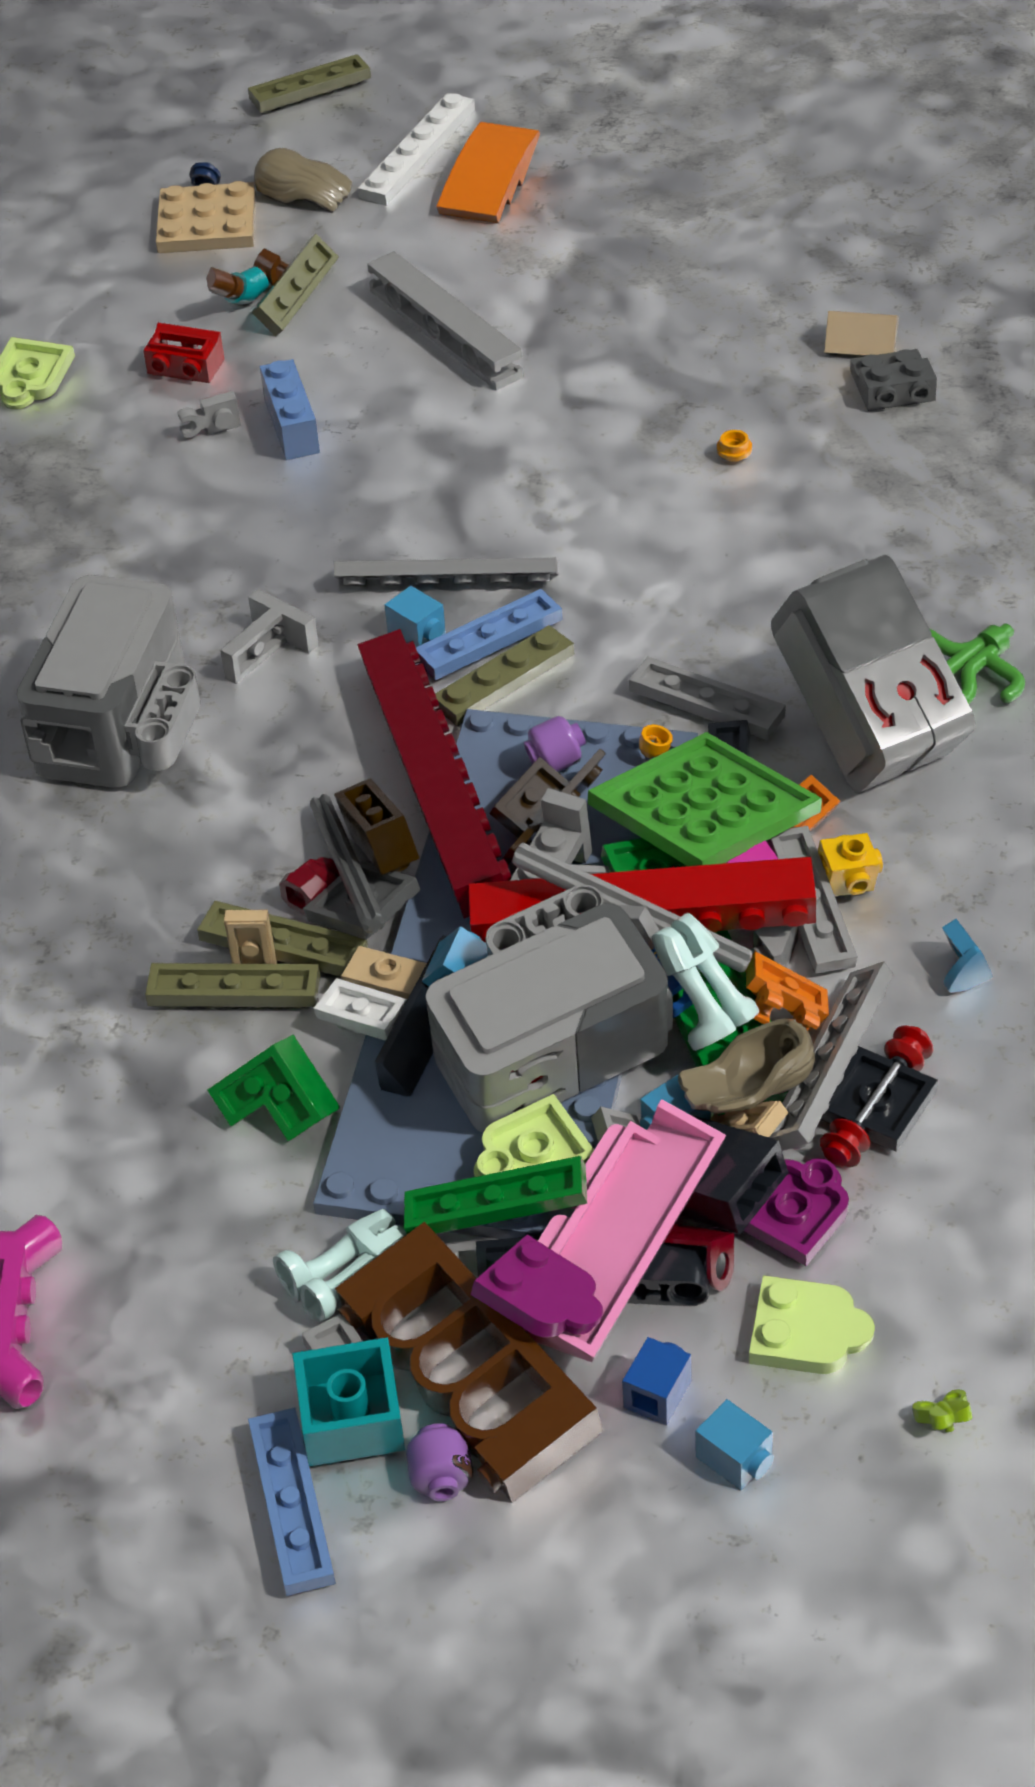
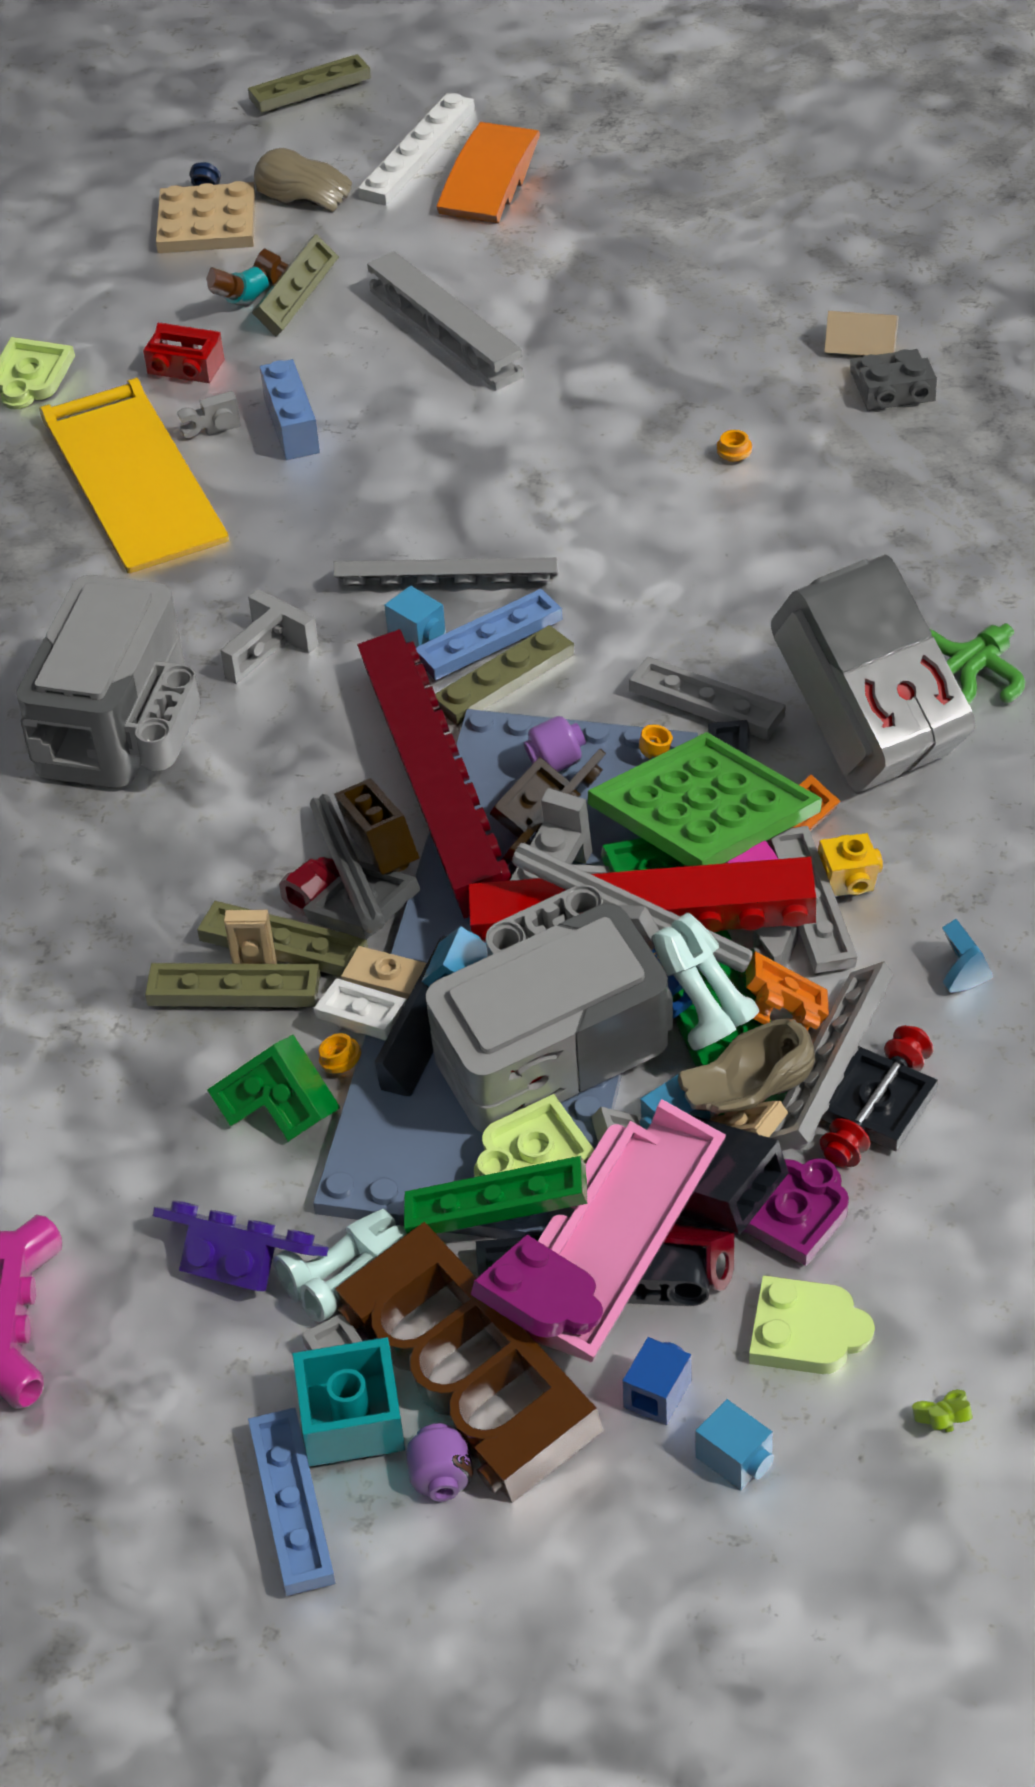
none -> yellow flag [39,377,229,573]
none -> dark purple bracket [152,1200,329,1291]
none -> light orange plate [319,1033,361,1074]

